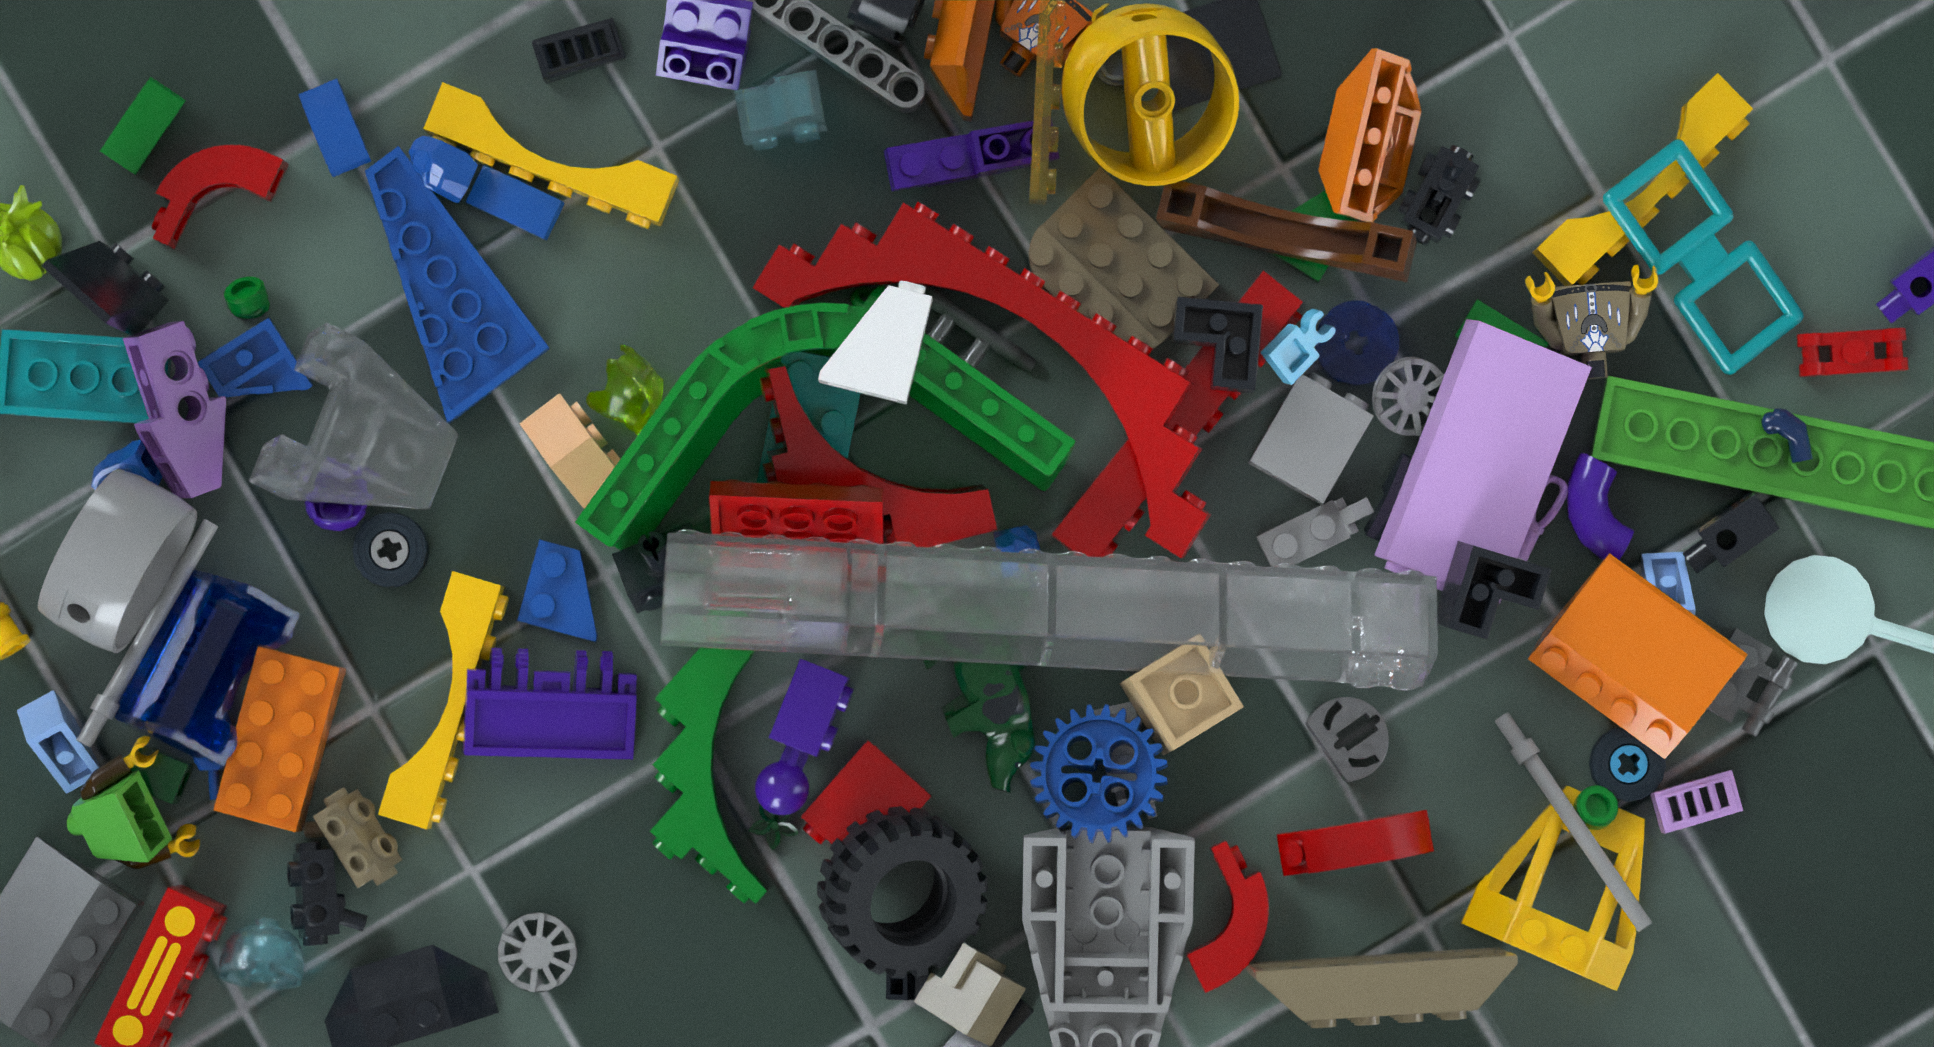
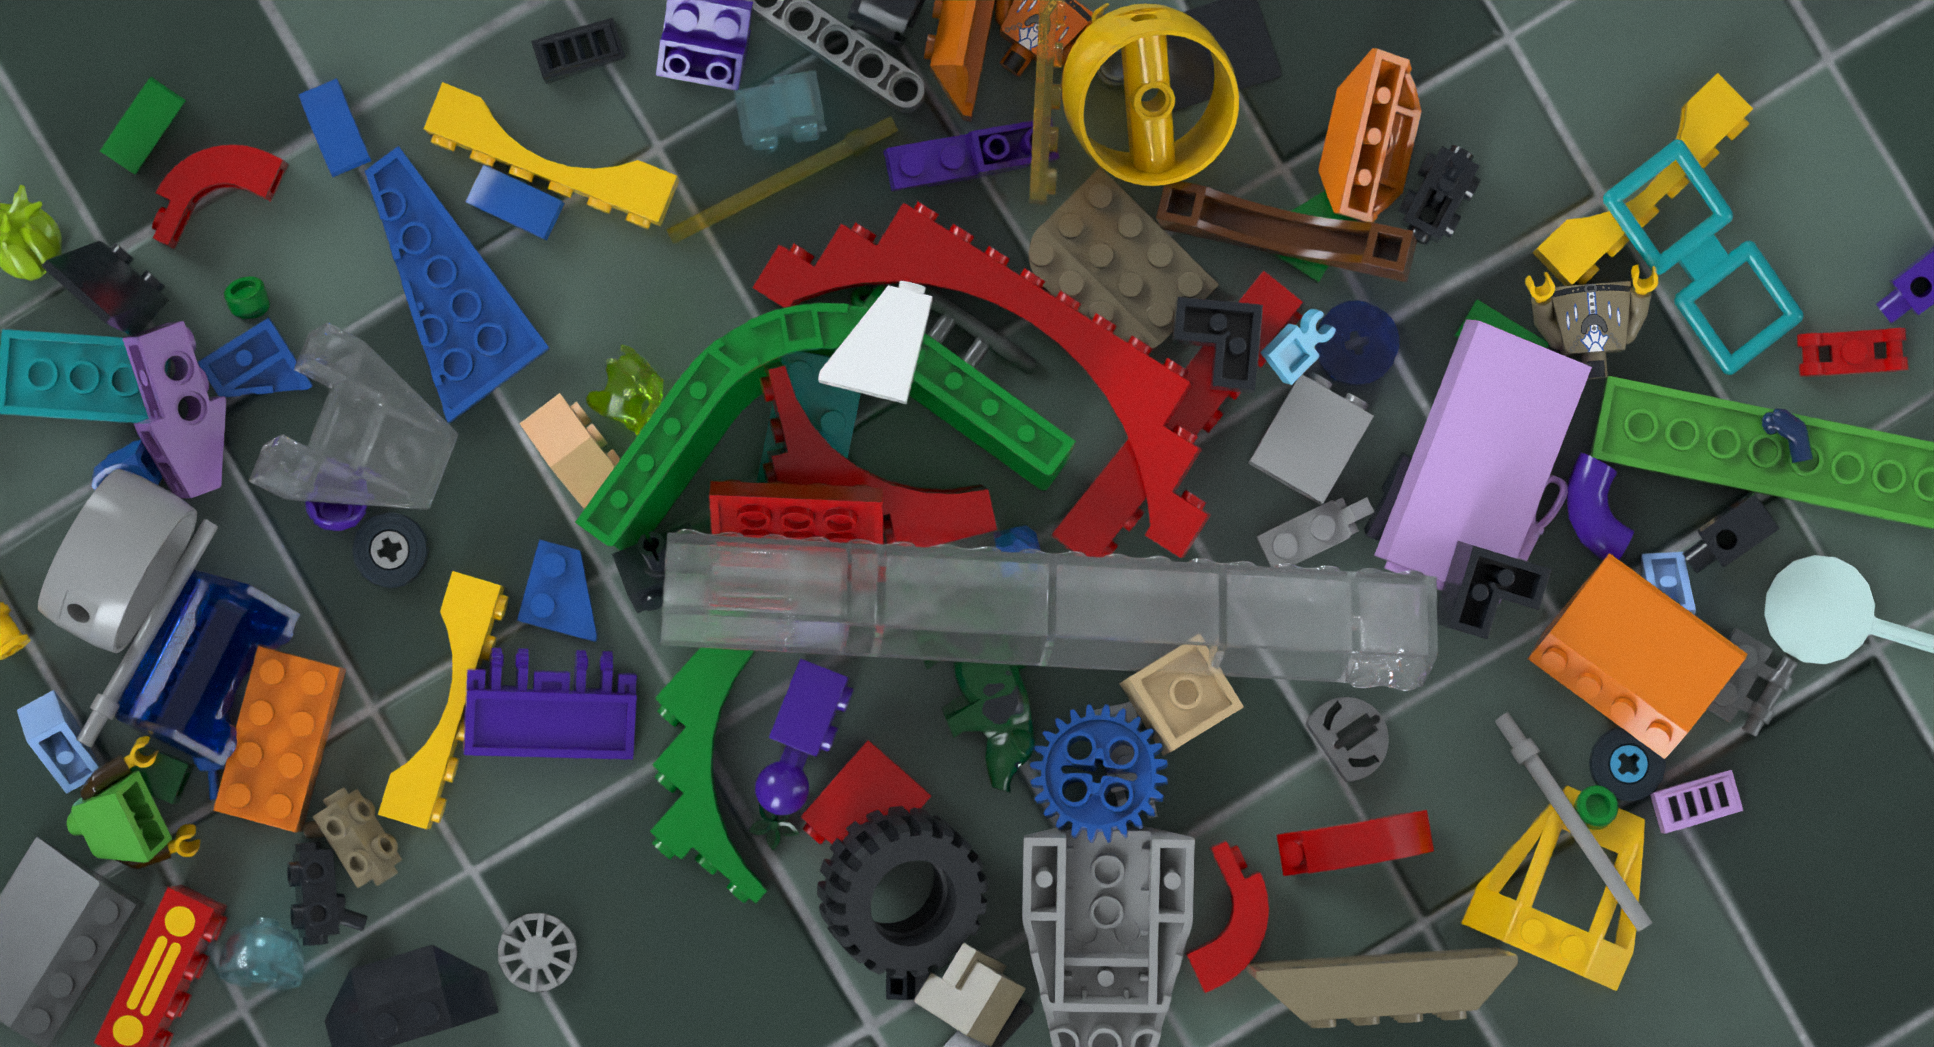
blue rock [408,136,478,204] -> none
light grey wheel [1372,357,1444,436] -> none
none -> clear yellow bar [666,116,898,244]

